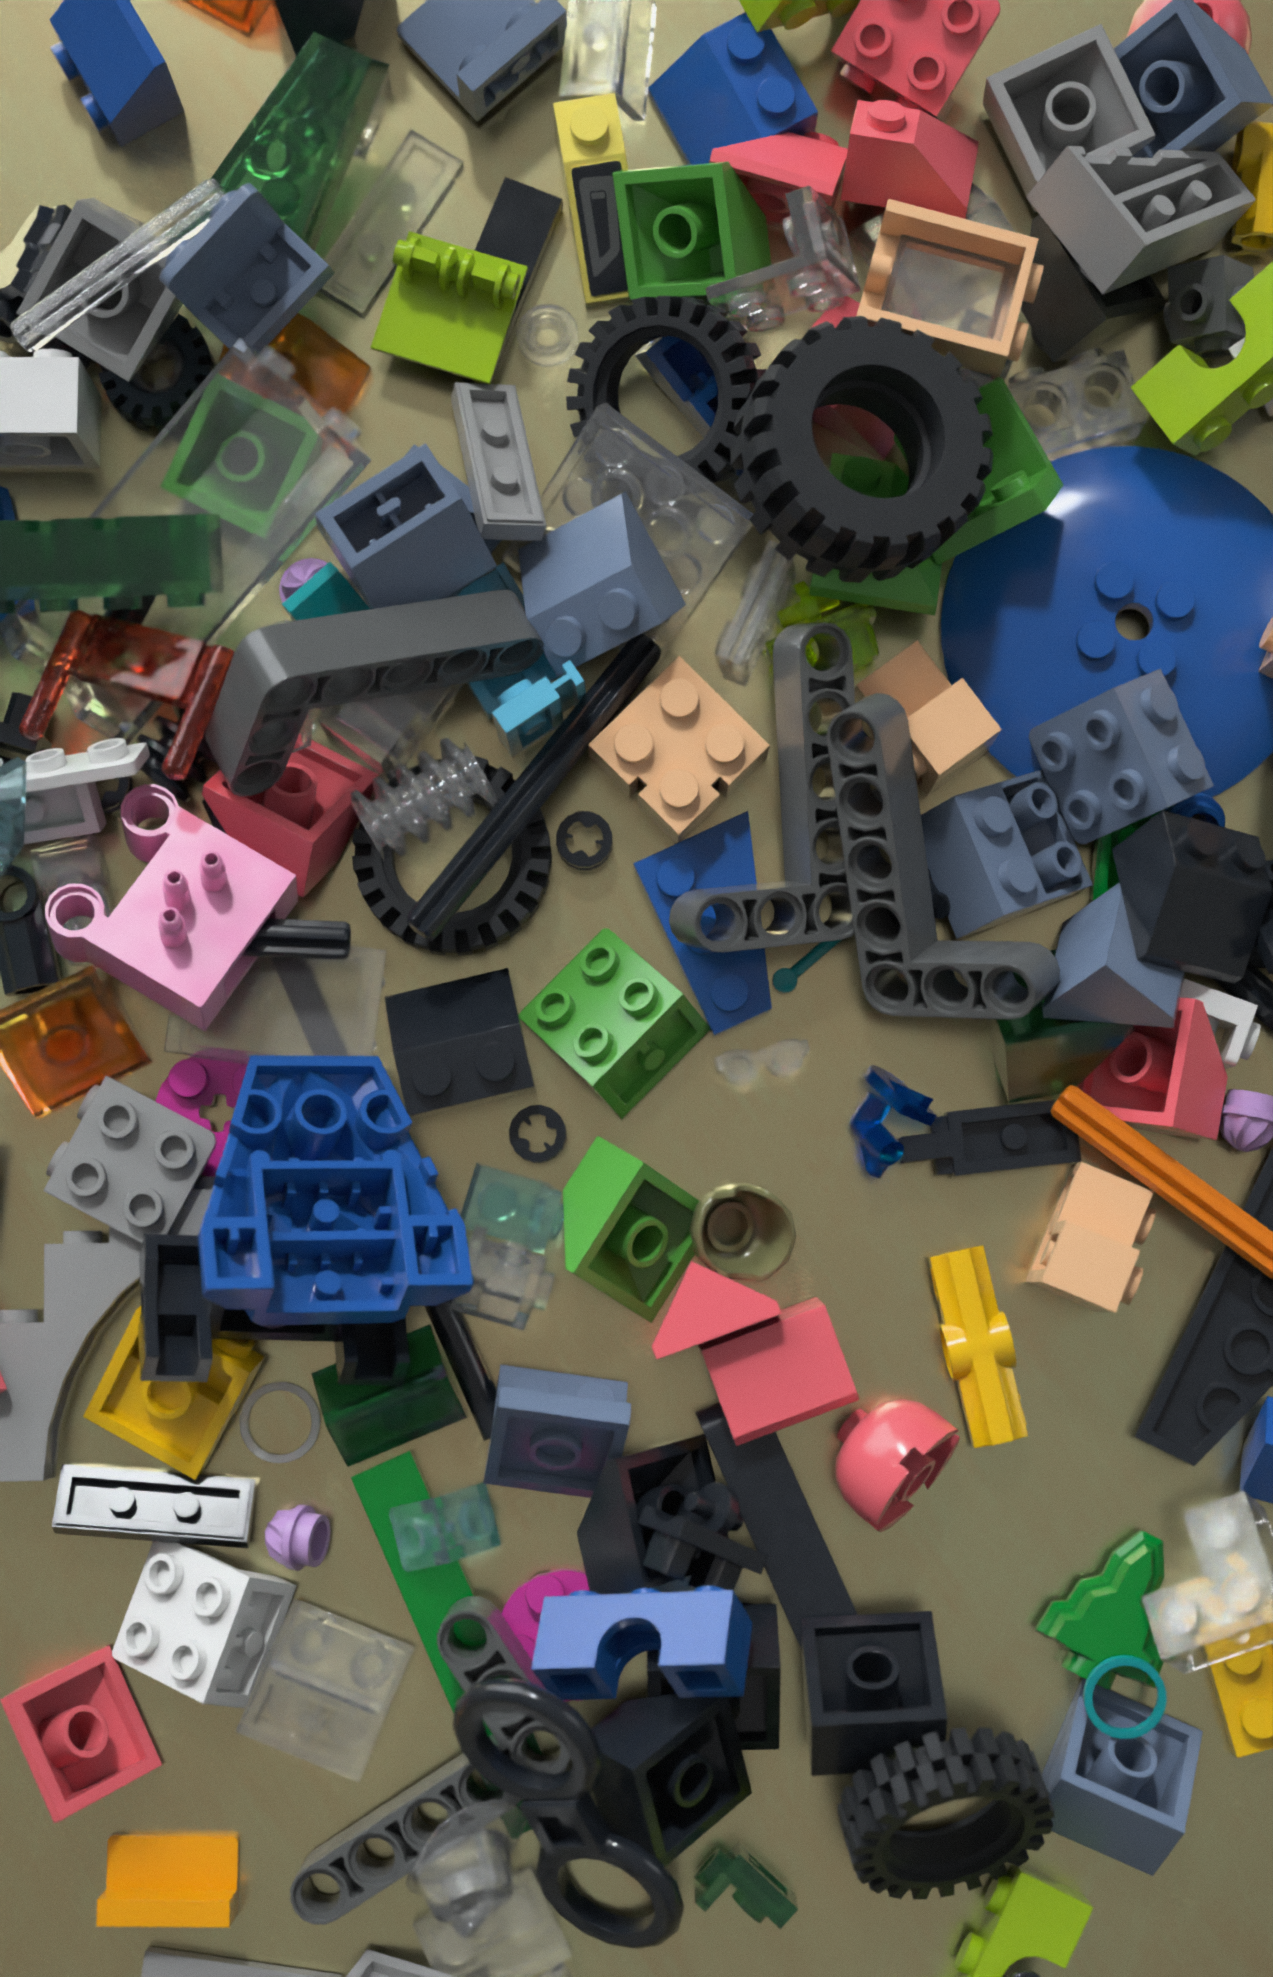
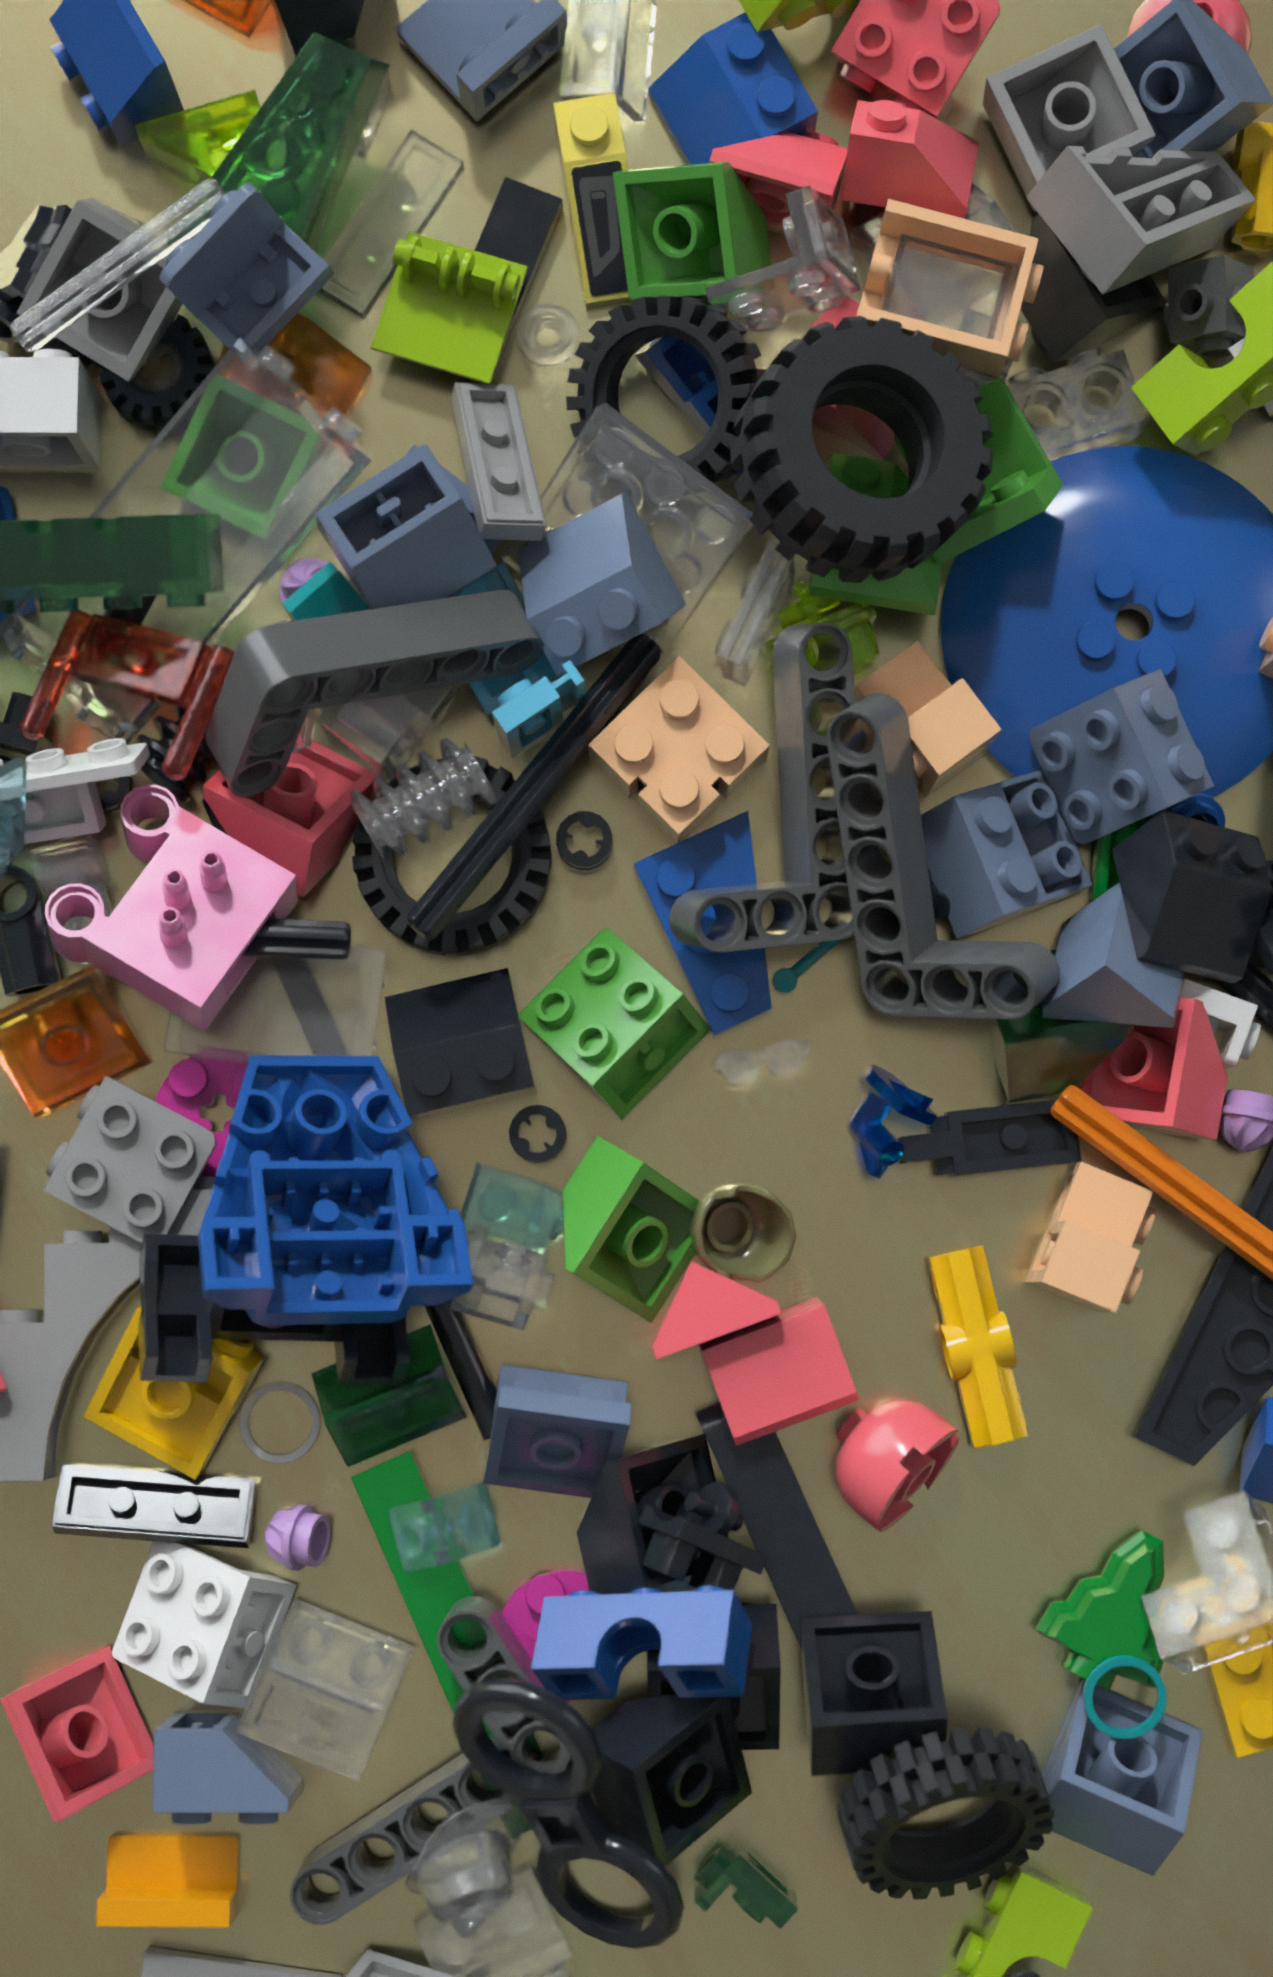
none -> clear neon green slope [135,89,269,198]
none -> sand blue slope [153,1711,304,1825]

